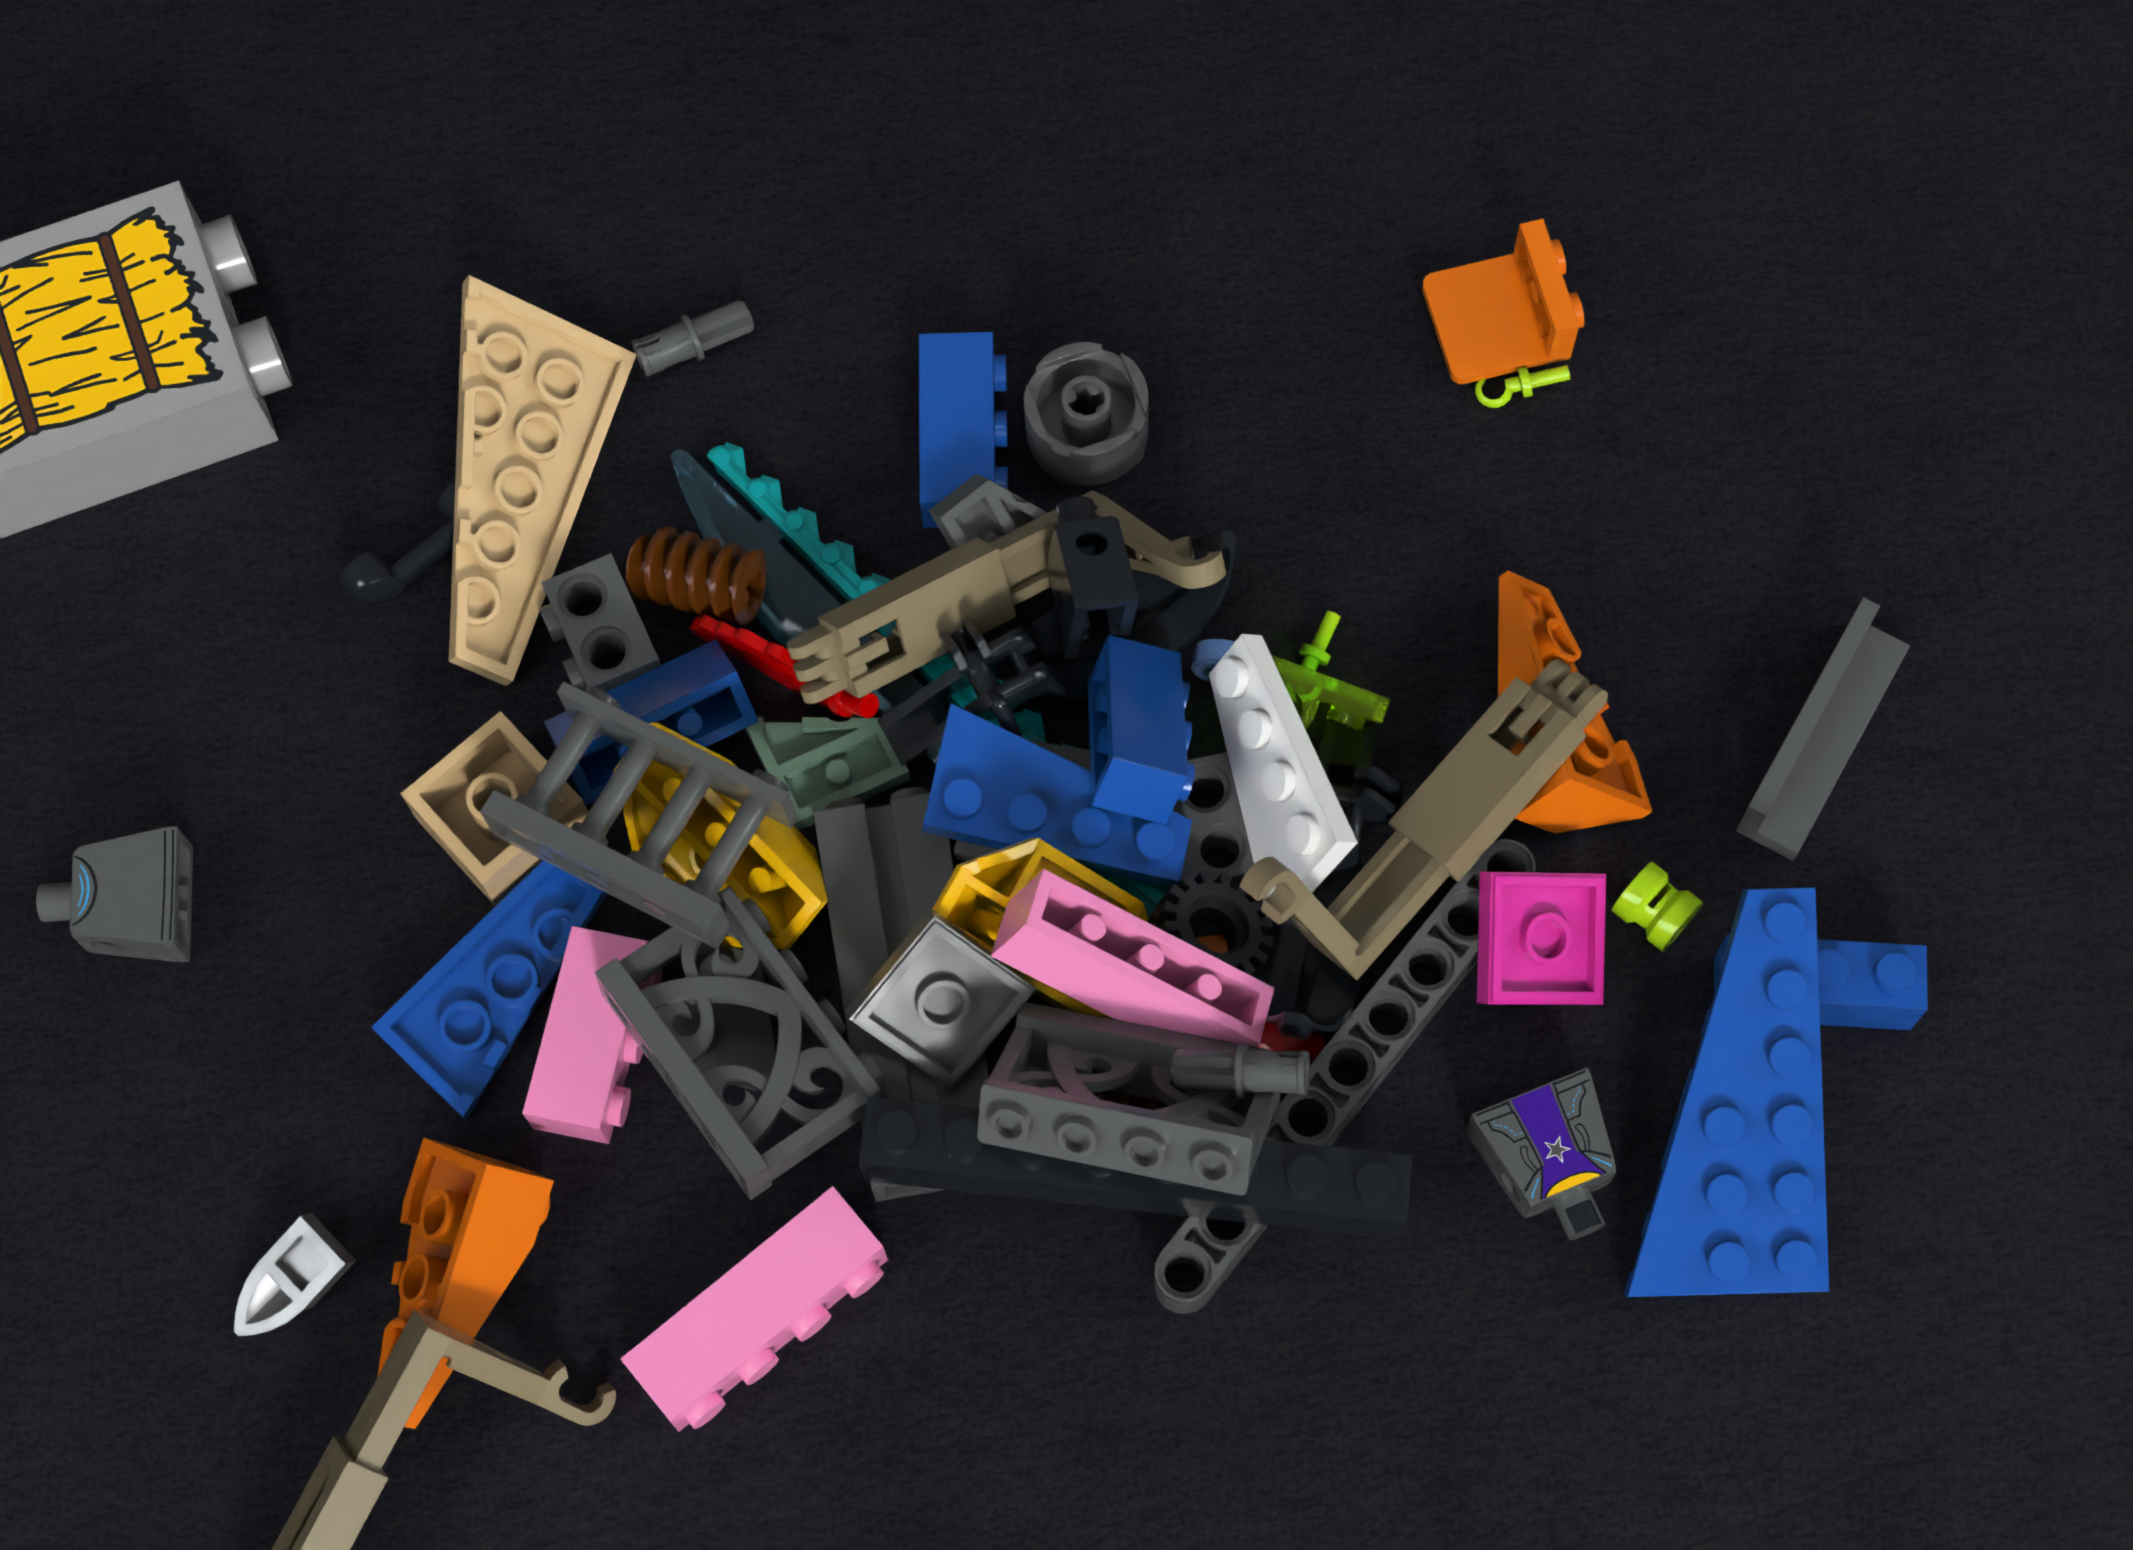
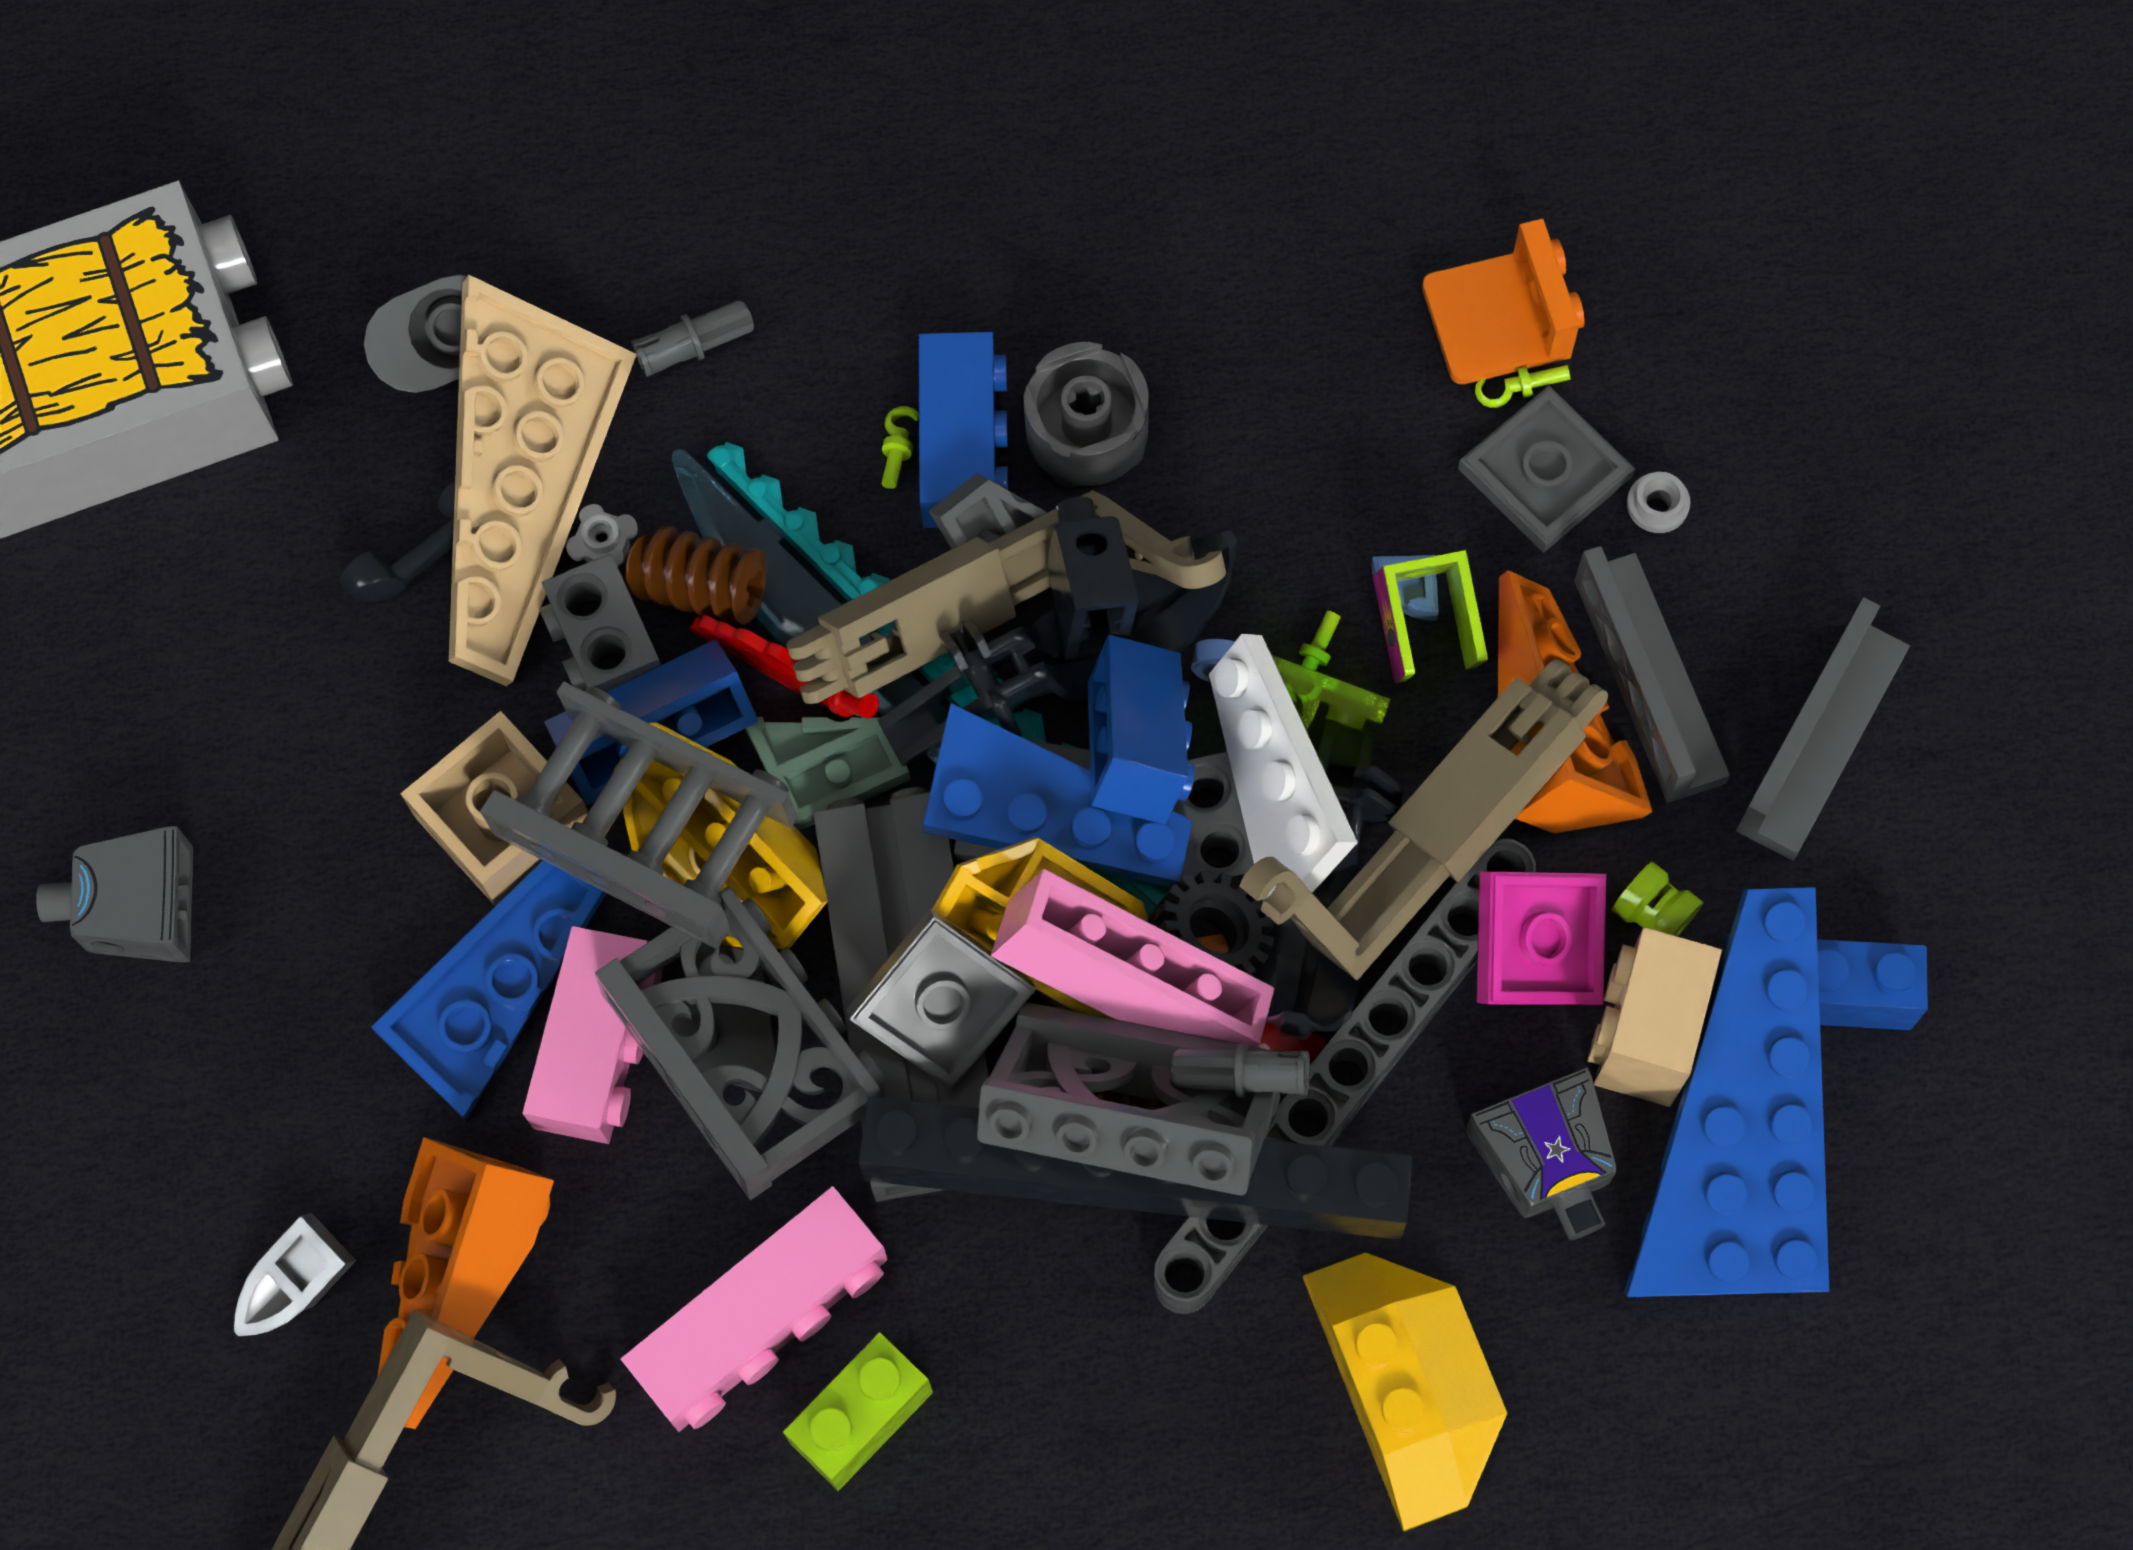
none -> dark grey piece [364,274,484,393]
none -> light grey plate [566,504,638,569]
none -> lime brick [783,1332,933,1491]
none -> lime hand [881,406,919,489]
none -> yellow wedge [1303,1252,1507,1532]
none -> medium blue tile [1371,555,1439,621]
none -> lime piece [1373,550,1488,683]
none -> dark grey tile [1458,386,1635,553]
none -> dark grey fence [1574,546,1730,803]
none -> tan brick [1587,927,1722,1107]
none -> light grey plate [1627,472,1690,533]

